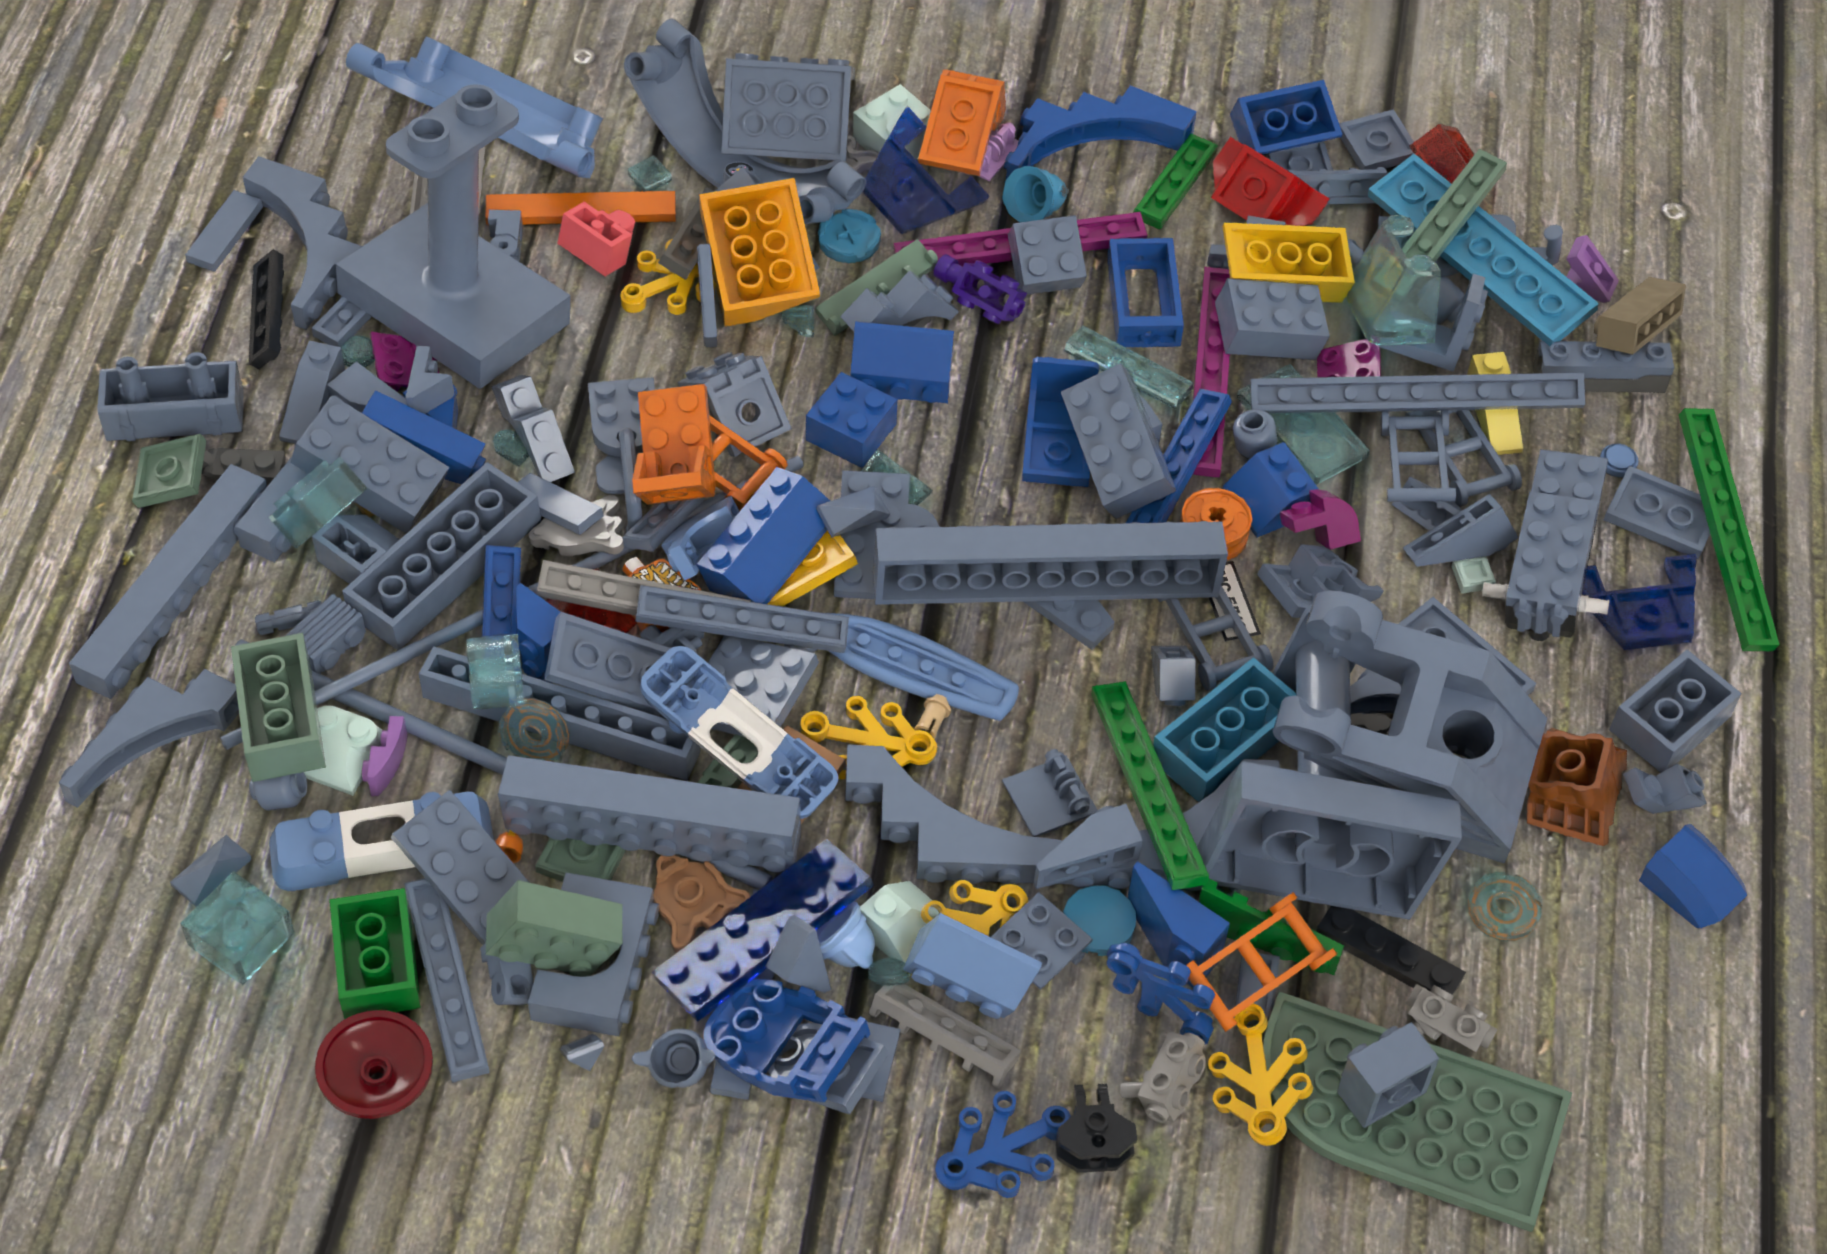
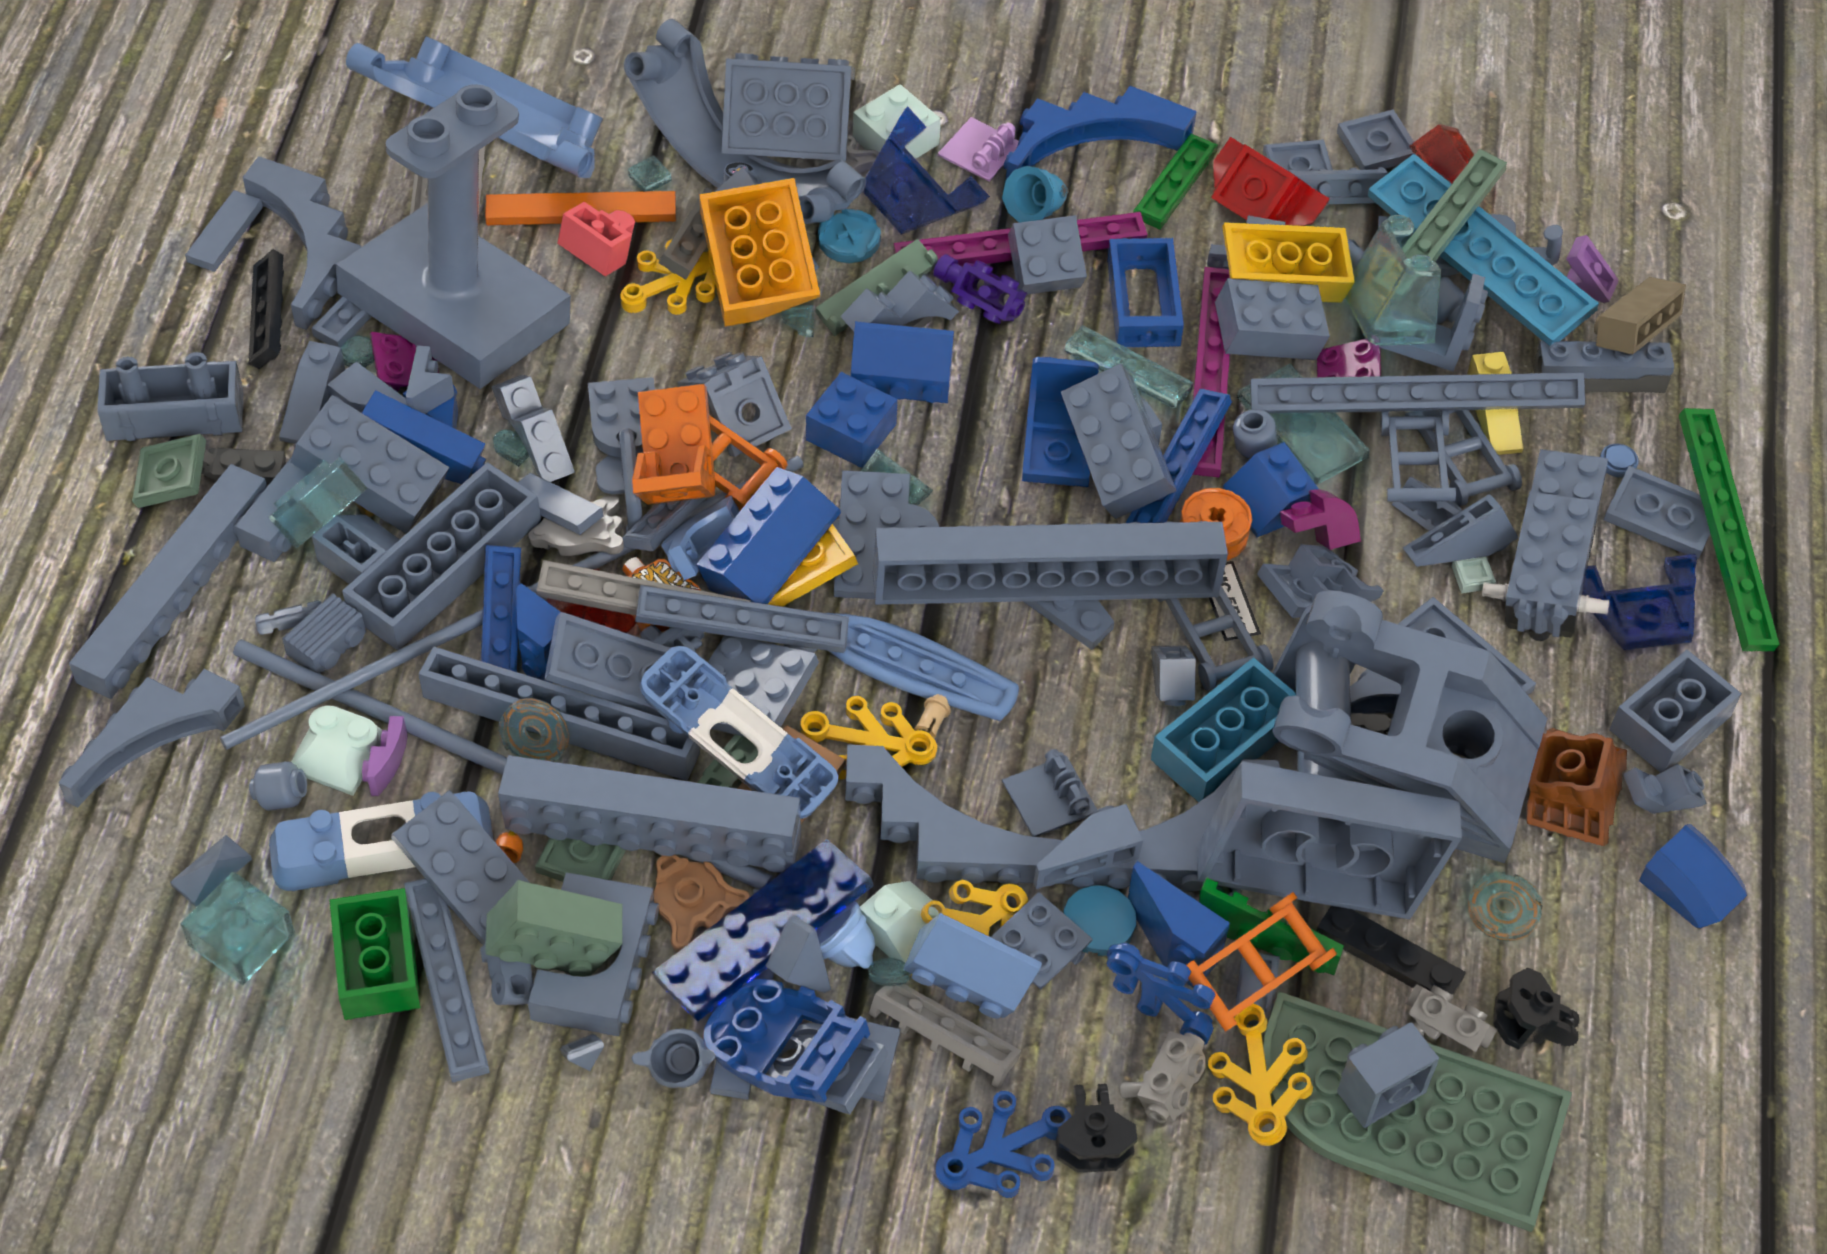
sand green brick [231,633,326,782] -> none
dark red dish [315,1010,433,1119] -> none
clear light blue brick [466,634,525,710] -> none
sand blue leg [488,210,523,262] -> none
sand blue tile [697,244,717,347] -> none
sand blue slope [816,486,890,537] -> none
orange bracket [918,69,1006,176] -> none
green tile [1091,681,1209,890] -> none
blue slope [1230,80,1343,155] -> none
none -> black hinge [1493,968,1580,1049]

